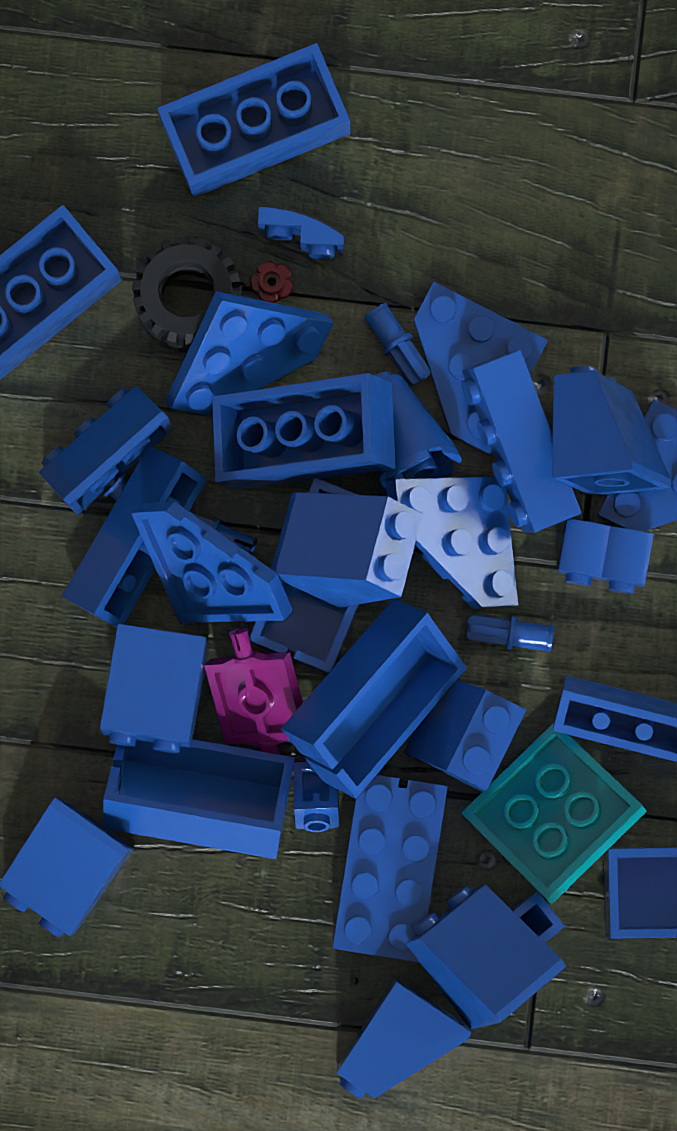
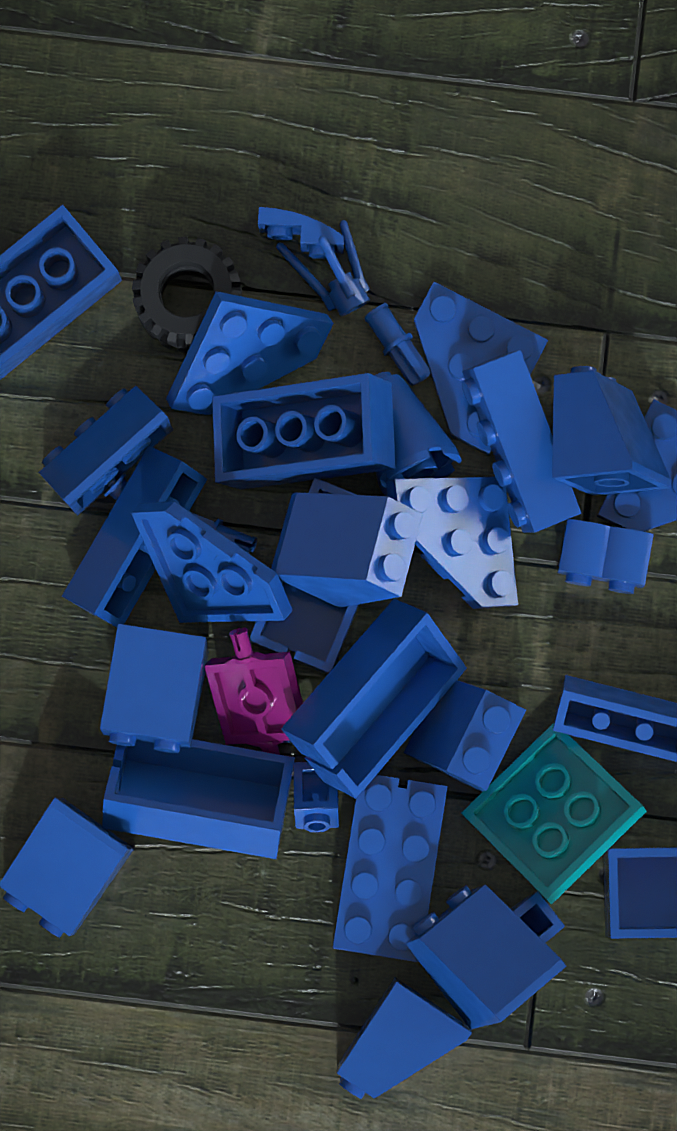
blue brick [157,43,350,198] -> none
dark red plate [250,261,293,303] -> none
blue axle [466,614,554,653] -> none
none -> blue plant [276,220,371,317]

